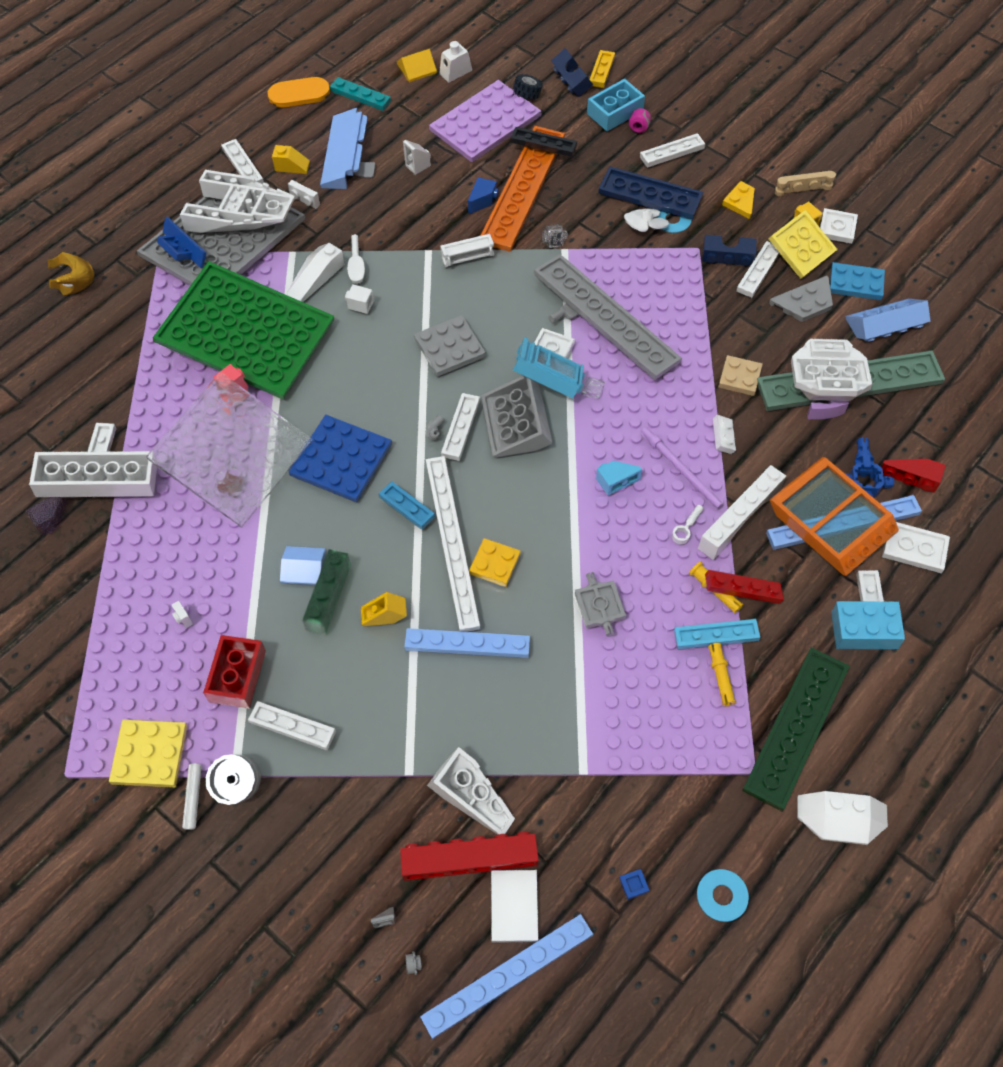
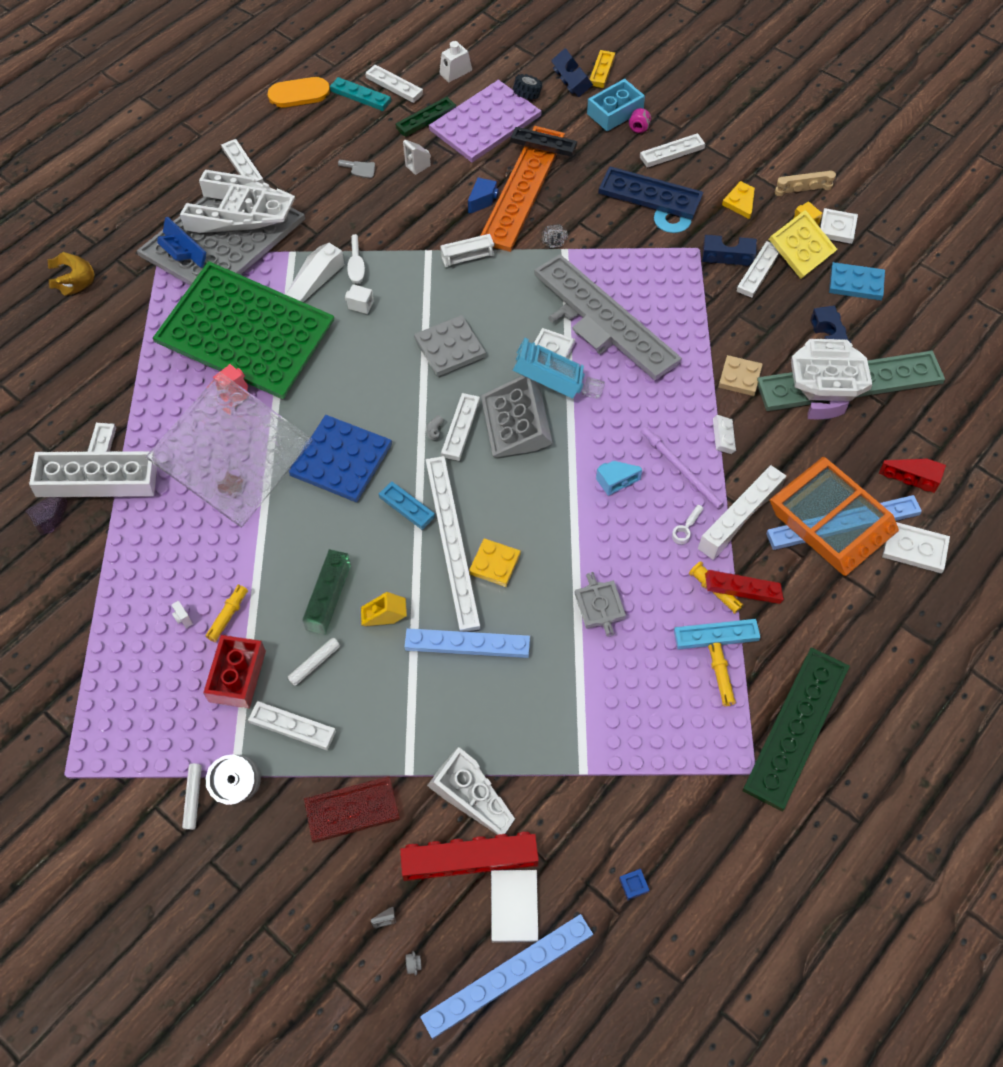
light yellow plate [109,720,188,788] -> none
yellow slope [272,145,310,174] -> none
light blue slope [280,546,326,585] -> none
white plate [288,180,320,209] -> none
light blue slope [320,108,367,189] -> none
yellow slope [397,49,437,82] -> none
white piece [624,209,669,232] -> none
medium azure gear [697,869,749,922] -> none
light grey wing [769,276,833,322] -> none
white wedge [797,791,888,845] -> none
medium azure brick [831,601,905,649] -> none
light blue slope [845,299,931,341] -> none
blue piece [845,437,894,498] -> none
white plate [856,570,884,602] -> none
none -> yellow pin [205,584,248,643]
none -> white axle [288,638,340,686]
none -> clear red plate [304,776,400,843]
none -> white plate [365,65,423,103]
none -> dark green plate [396,97,456,137]
none -> light grey hinge [572,315,613,354]
none -> dark blue arch [810,305,852,344]

